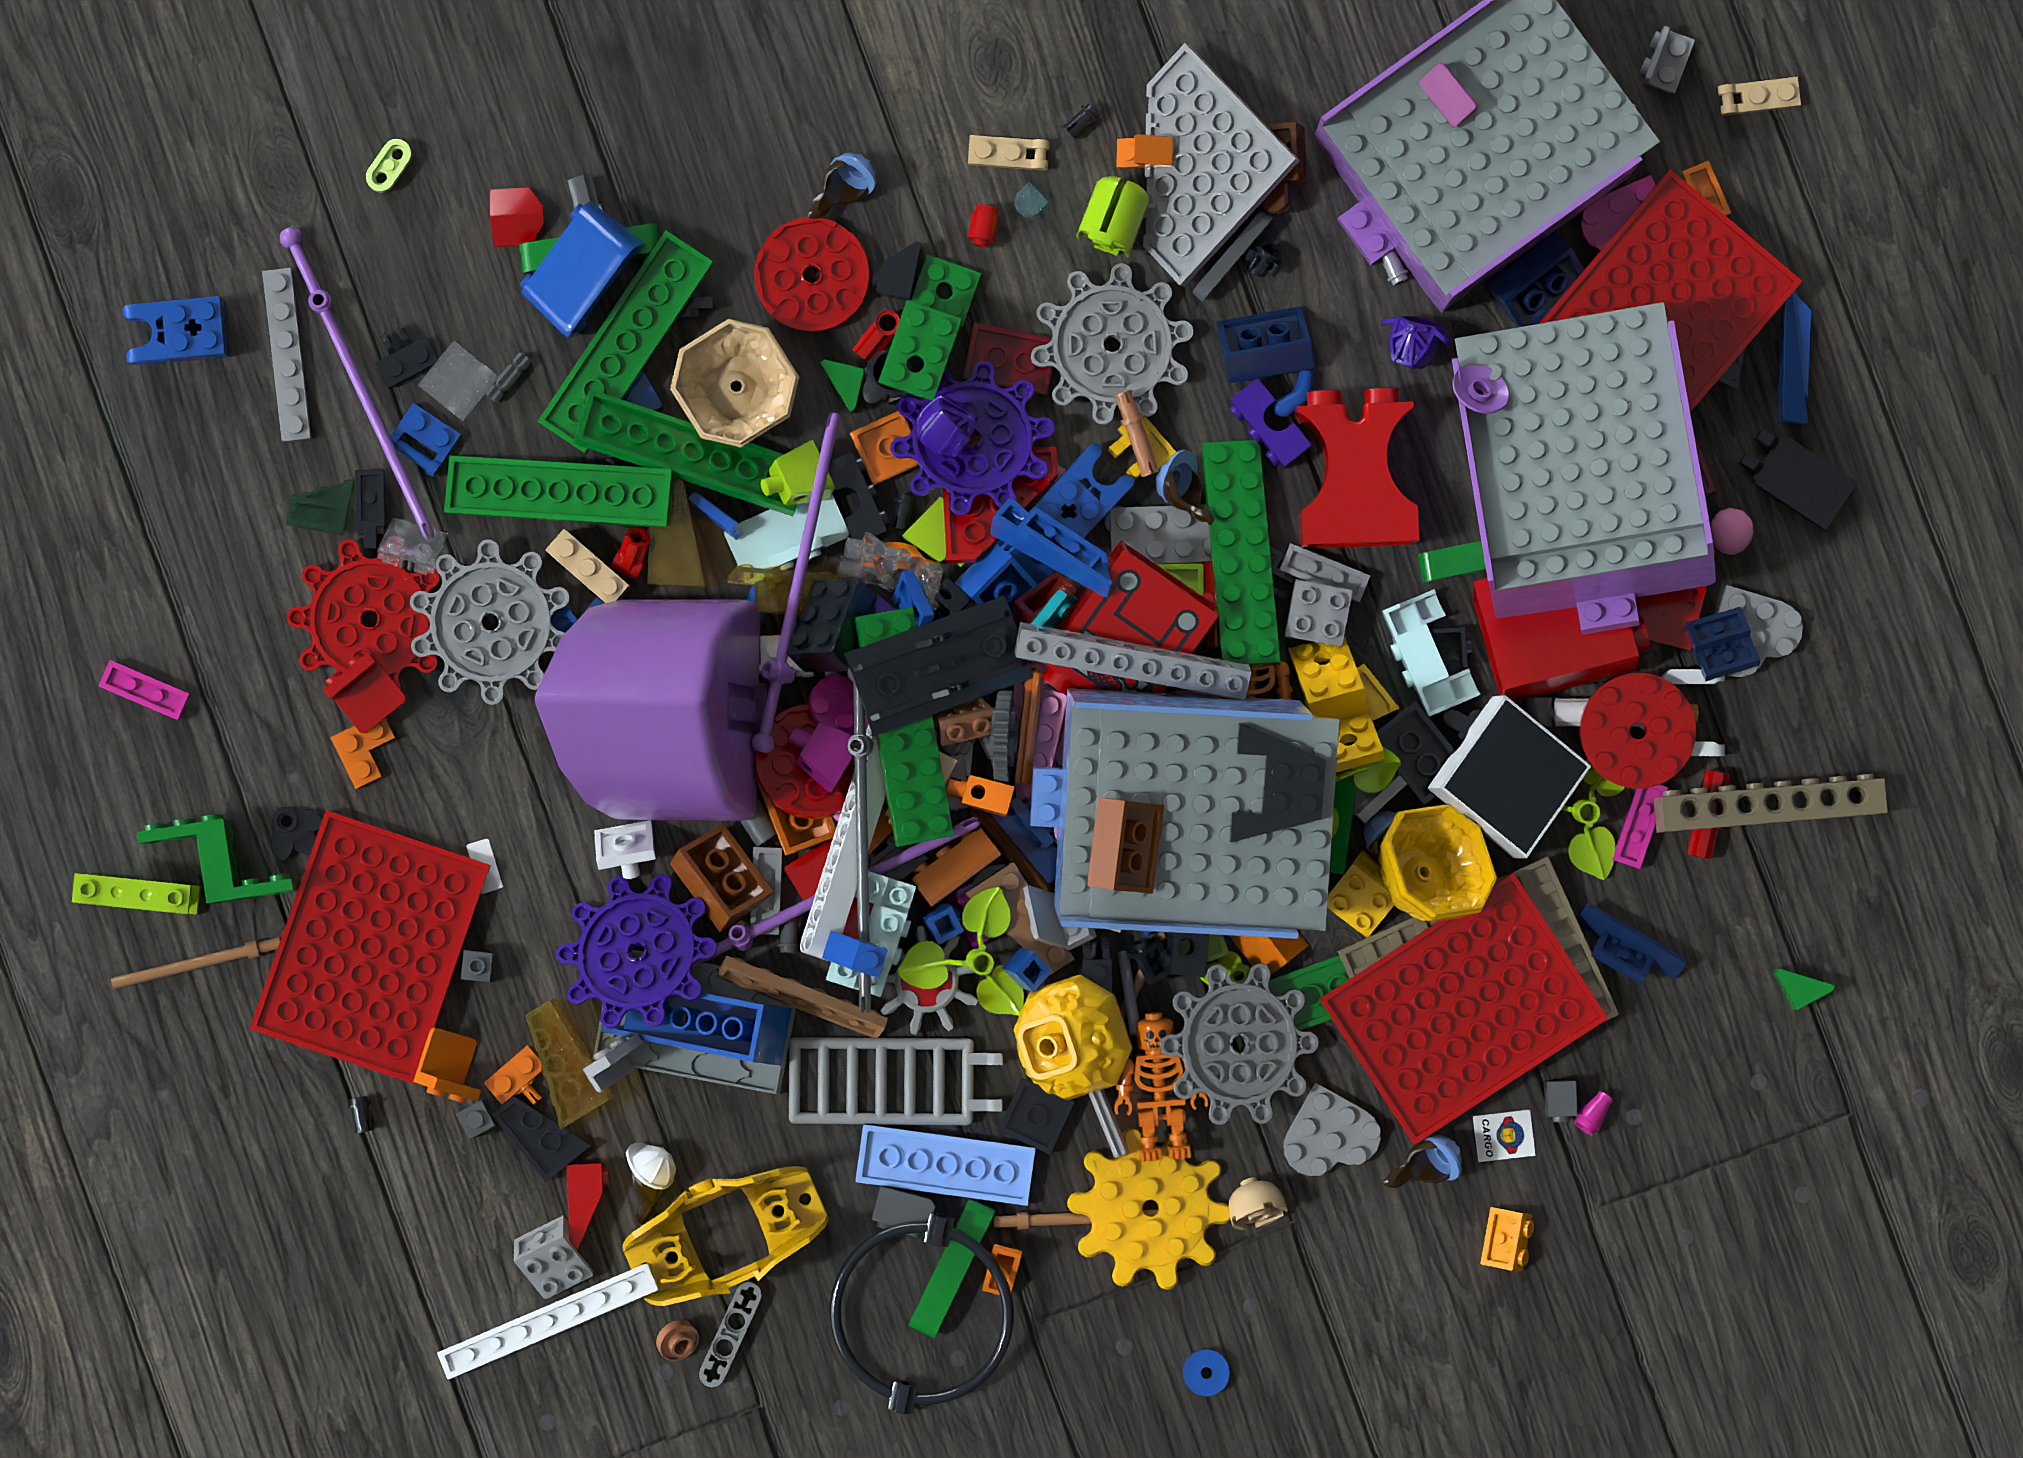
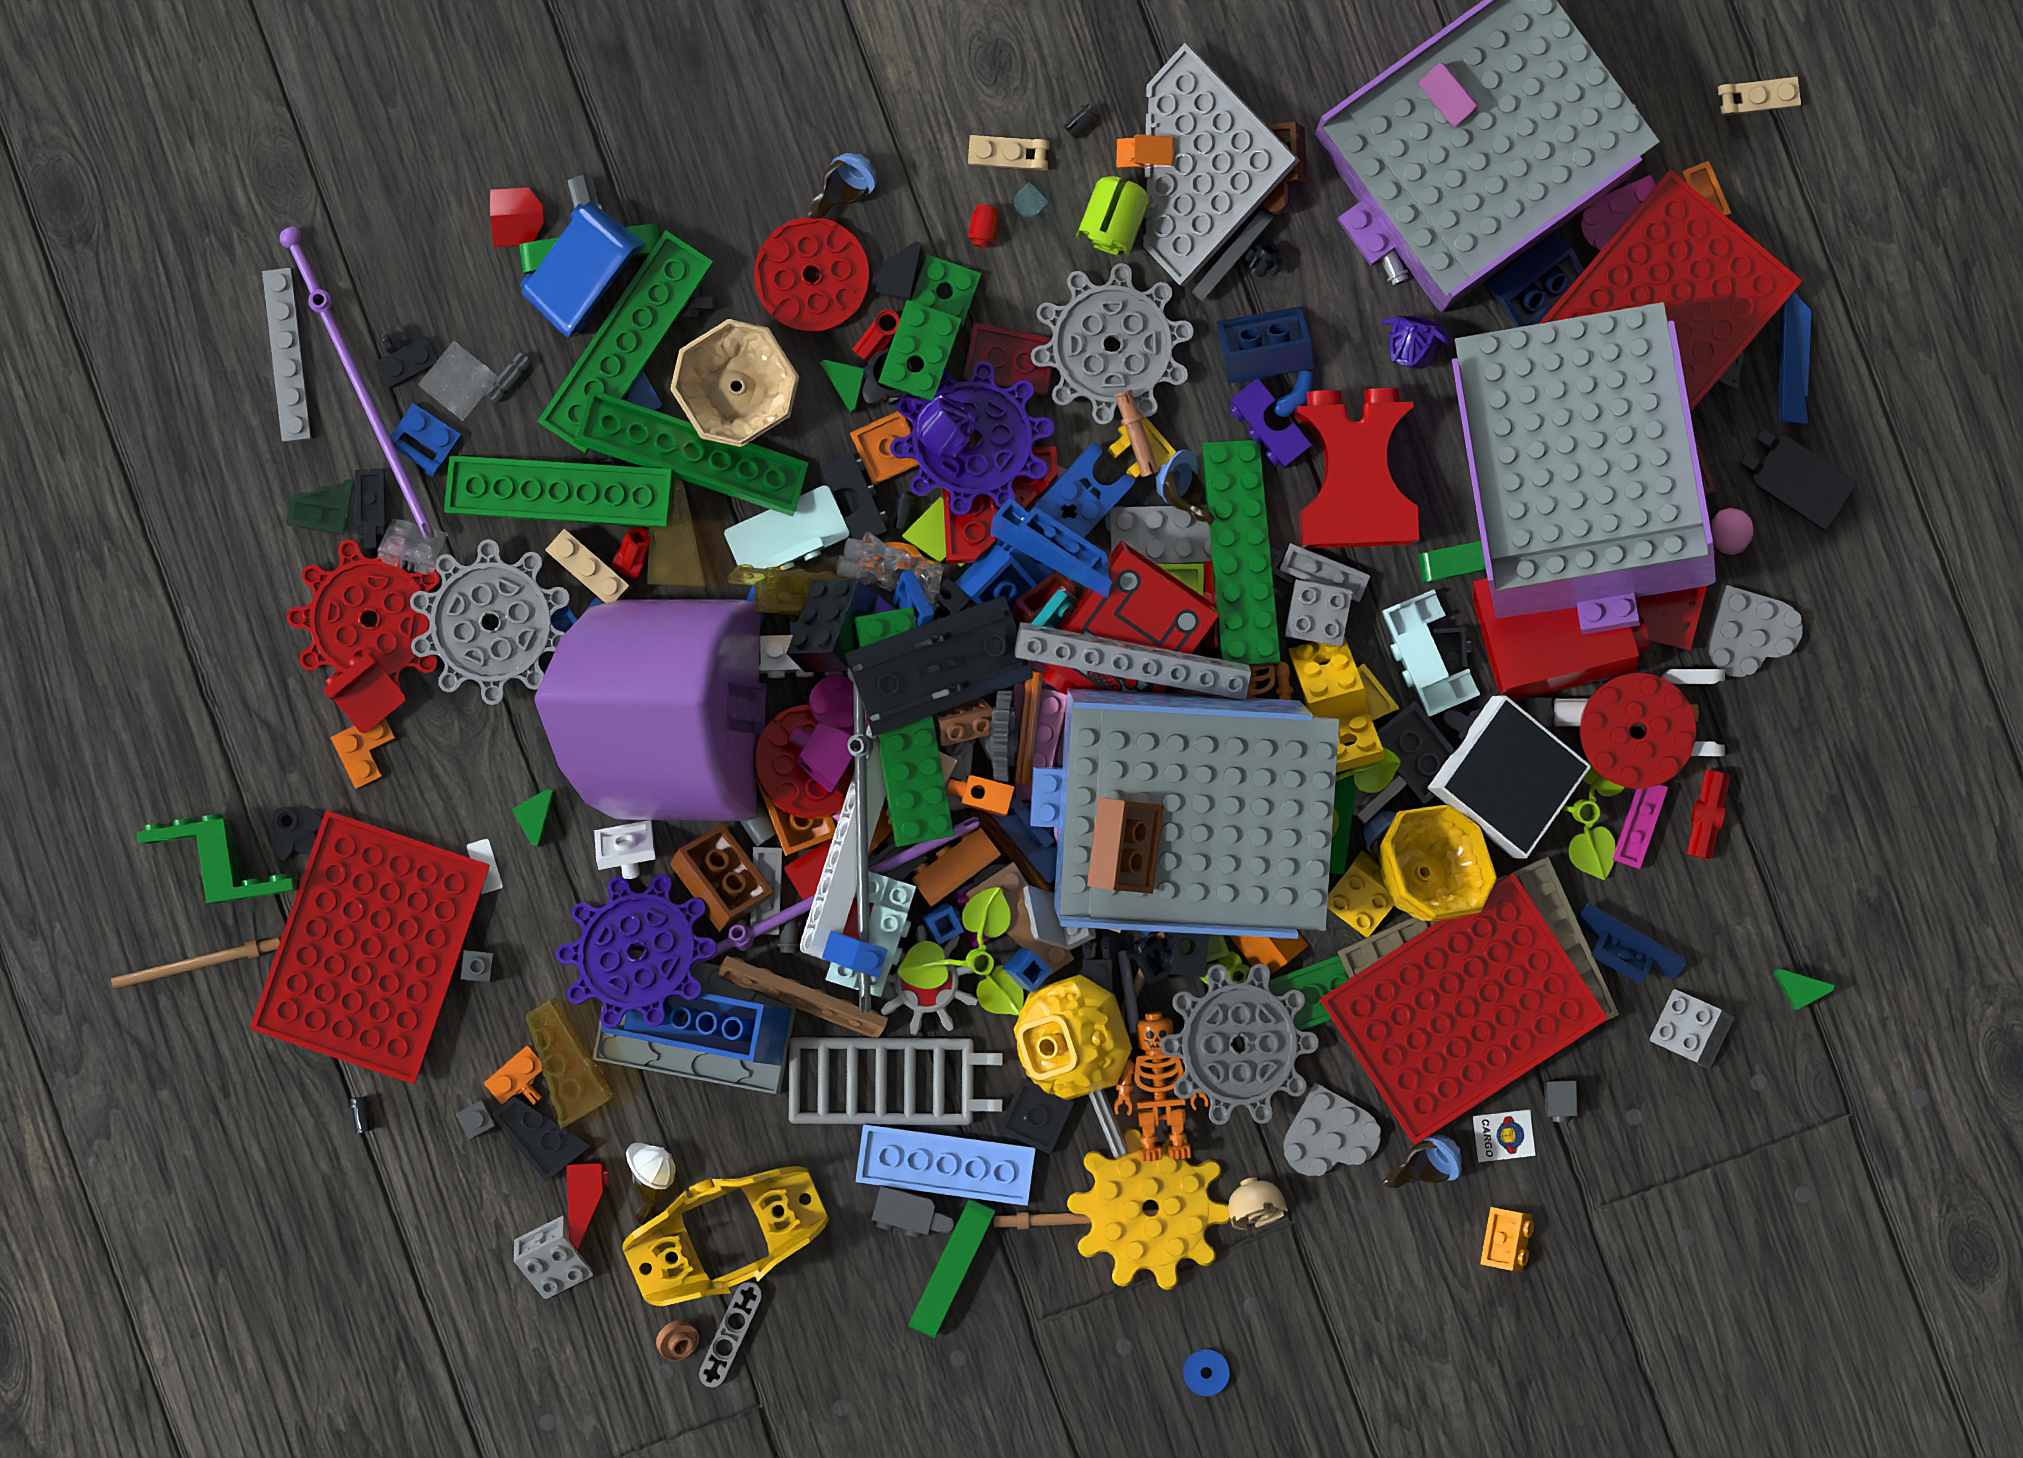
lime fence [72,873,201,915] -> none
dark pink plate [98,660,191,721] -> none
blue brick [122,296,229,365] -> none
yellowish green plate [366,139,412,193] -> none
orange bracket [413,1027,481,1104] -> none
white plate [437,1263,660,1380] -> none
light grey bracket [583,1034,643,1093] -> none
blue tile [688,492,743,540] -> none
medium lavender bar [752,412,840,753] -> none
lime torso [761,440,836,506] -> none
black piece [830,1212,1014,1415] -> none
orange slope [982,1244,1022,1295] -> none
black wing [1229,723,1326,843] -> none
medium lavender dish [1452,364,1509,414] -> none
dark pink cone [1574,1091,1613,1135] -> none
light grey bracket [1640,26,1695,95] -> none
dark tan brick [1654,774,1888,833] -> none
dark blue slope [1686,607,1761,681] -> none
none -> green slope [512,789,555,847]
none -> light grey bracket [1650,989,1734,1070]

